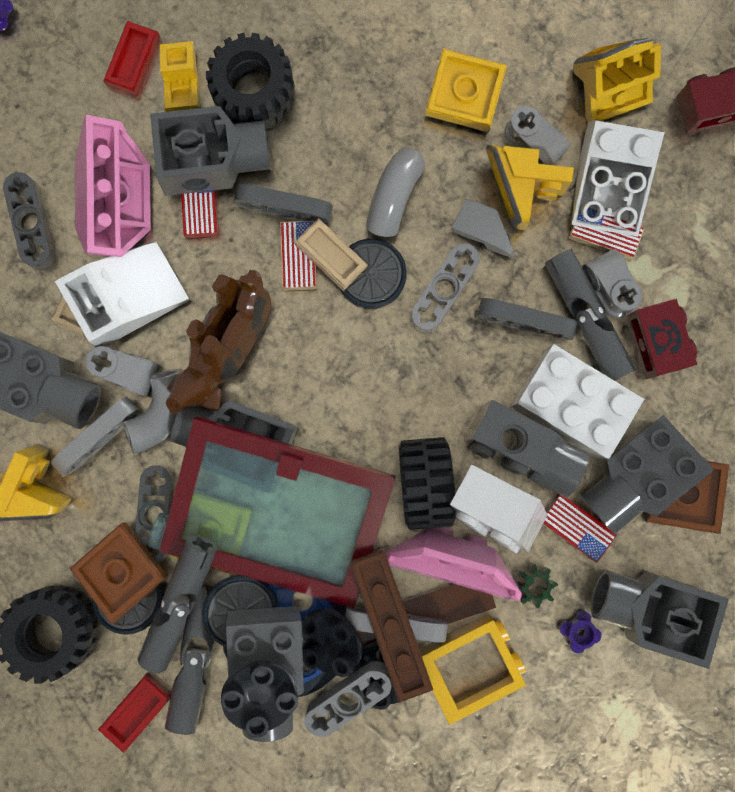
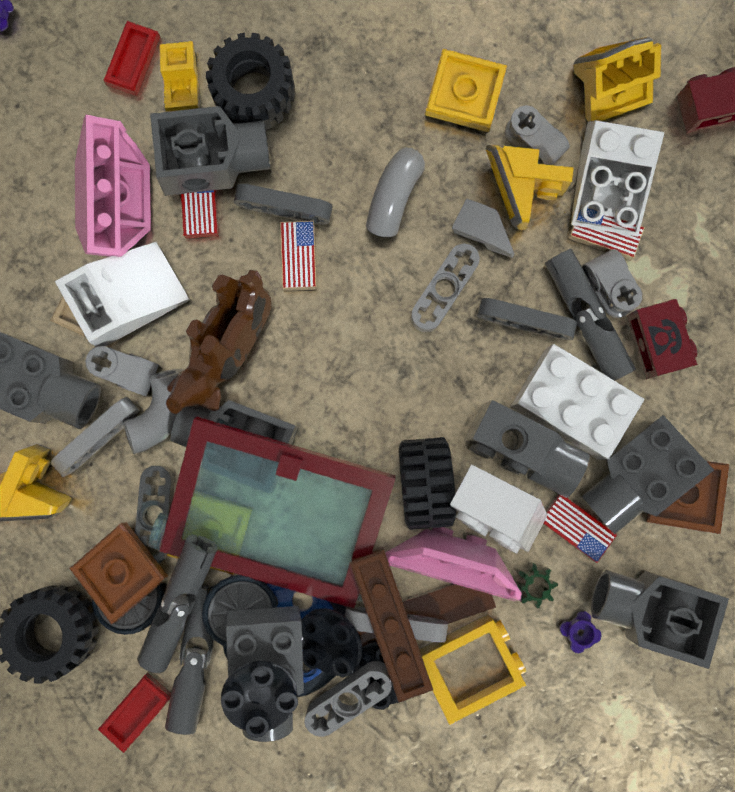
dark grey beam [3,172,55,270] -> none
tan tile [295,218,368,291] -> none
dark grey wheel [340,238,407,308] -> none

